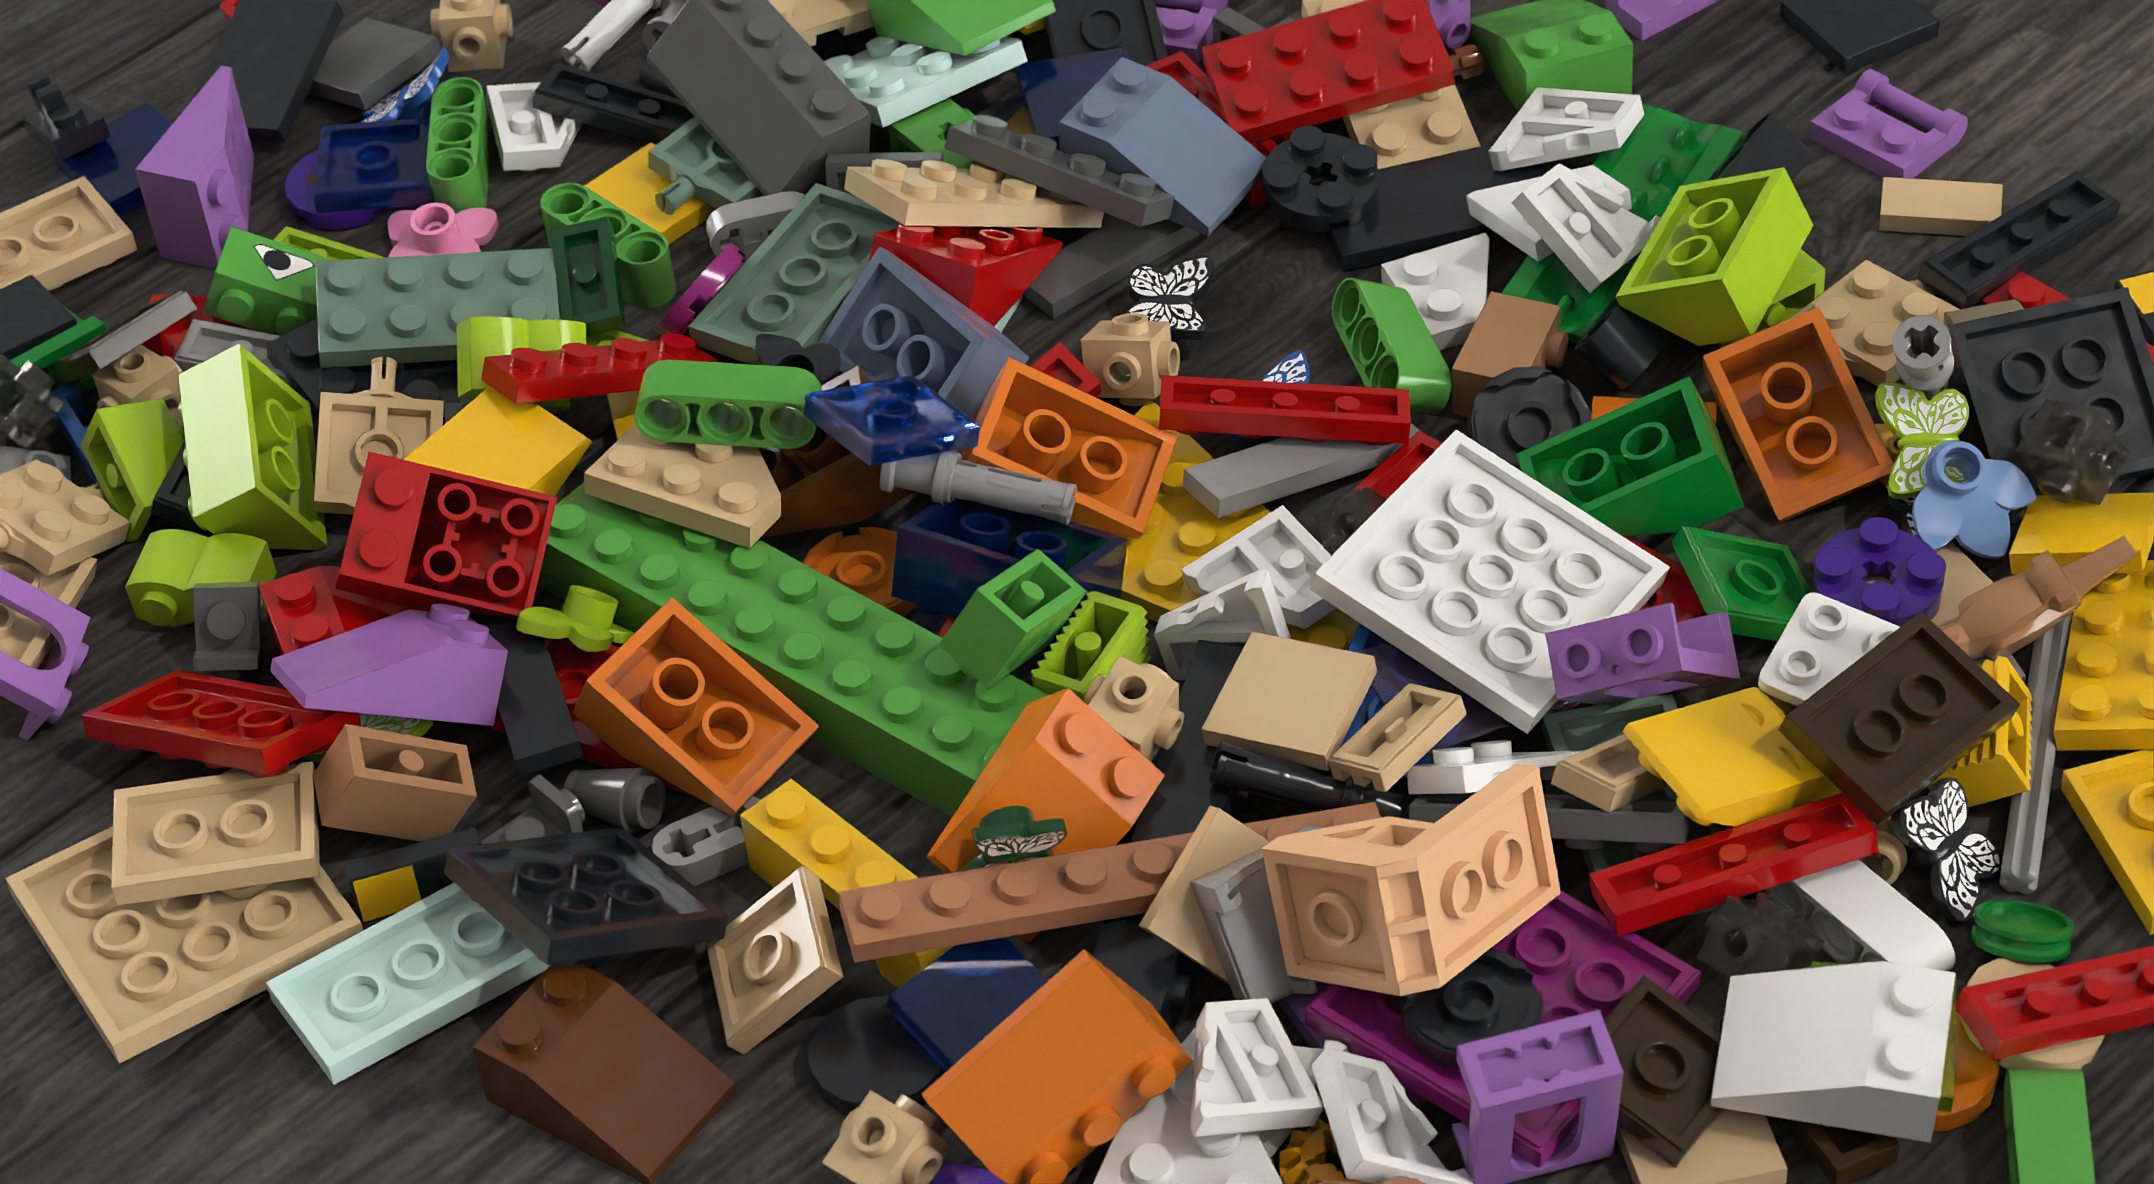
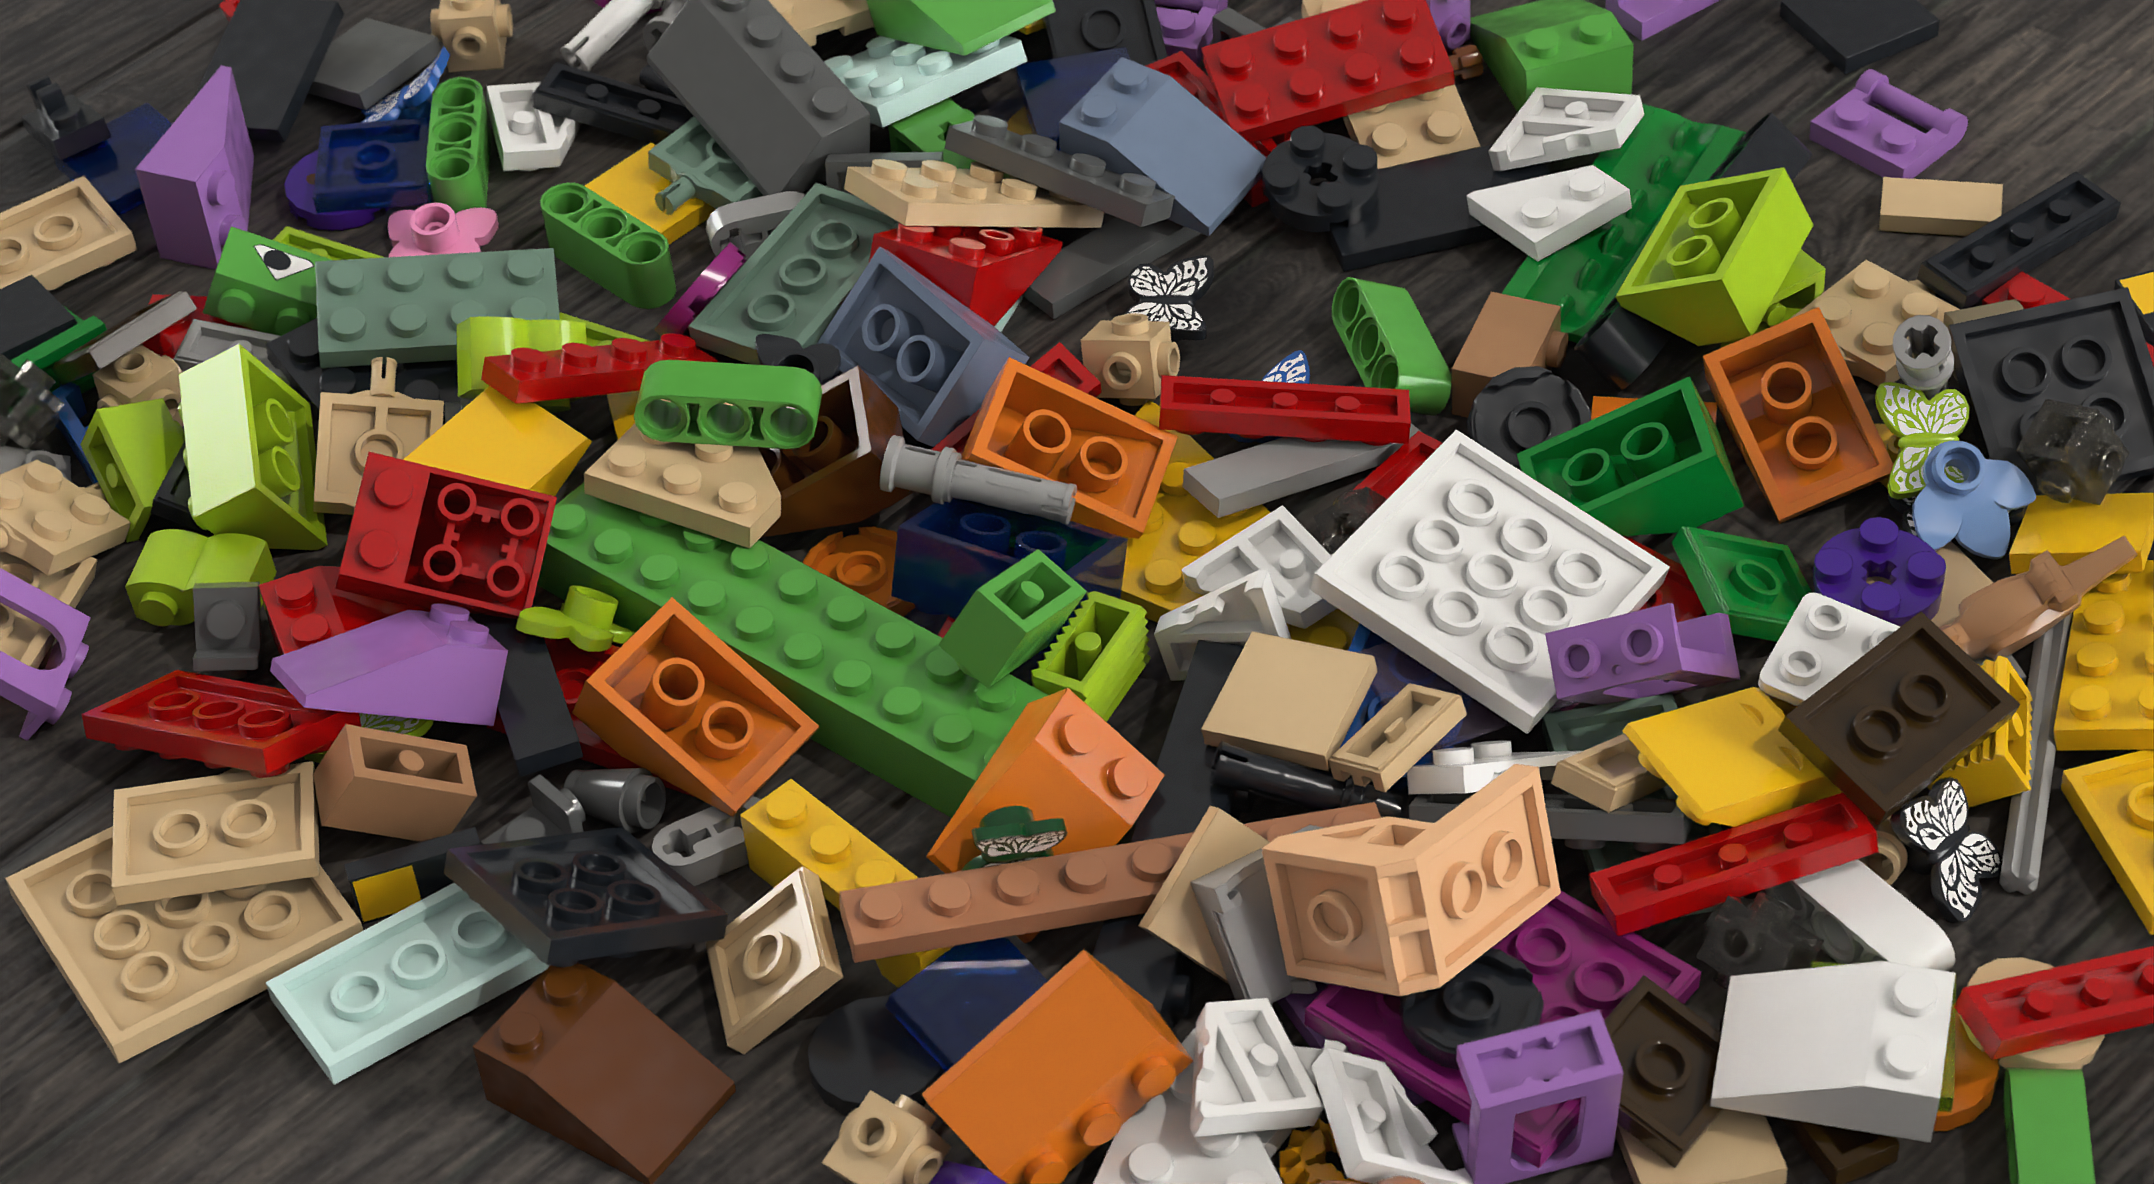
dark green plate [551,216,626,337] -> none
clear blue tile [804,375,980,466] -> none
tan brick [1083,656,1184,762] -> none
white wing [1381,233,1489,351] -> none
white wing [1512,163,1661,294] -> none
green piece [1970,900,2074,963] -> none

